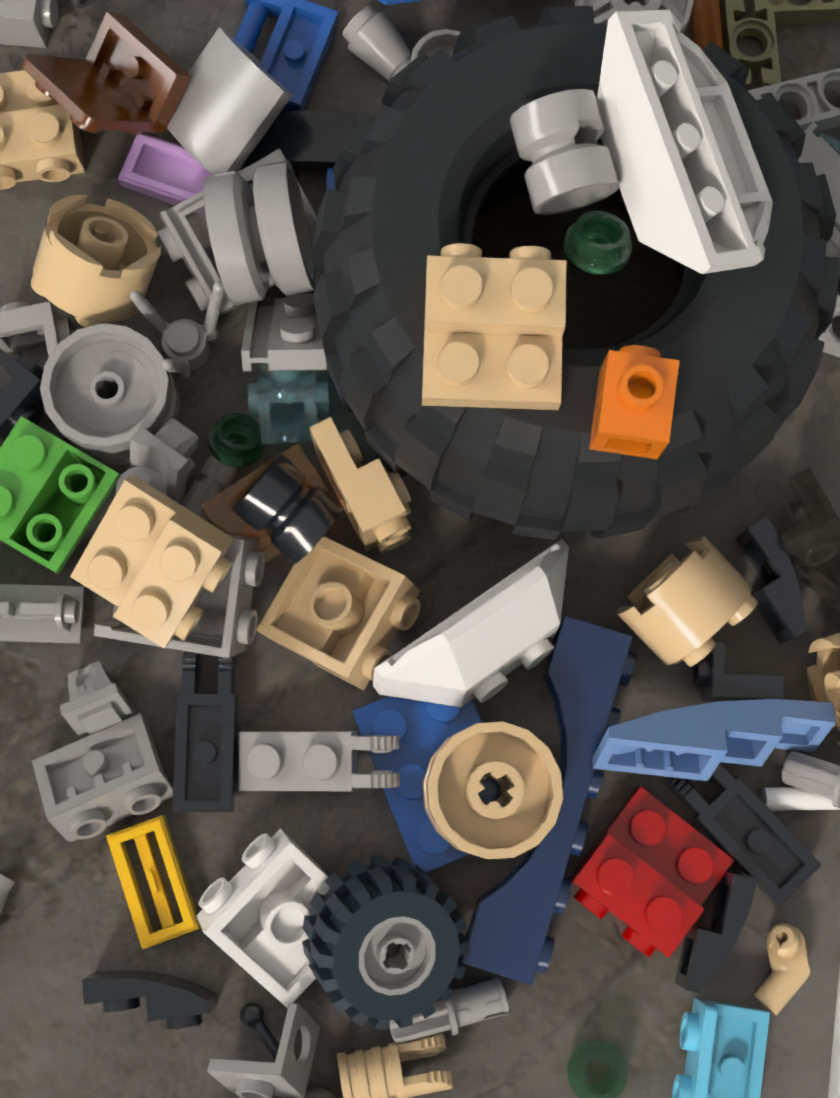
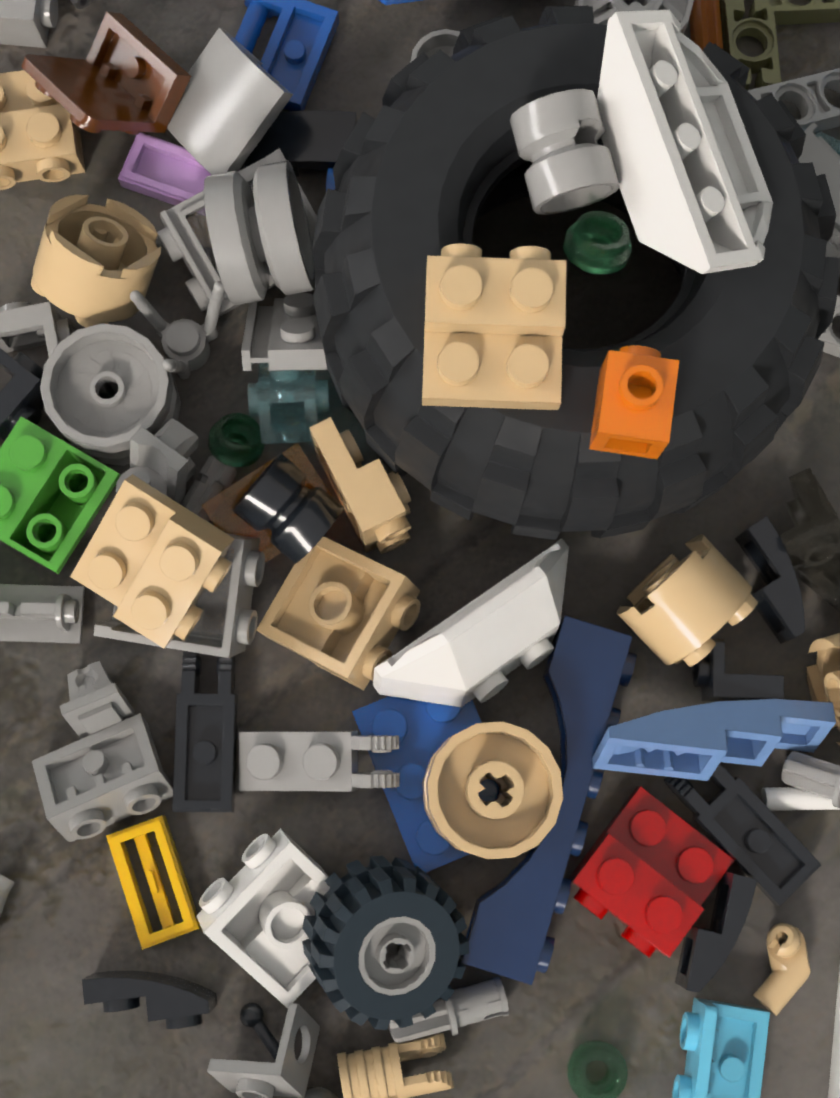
light grey cone [342,4,412,81] -> none

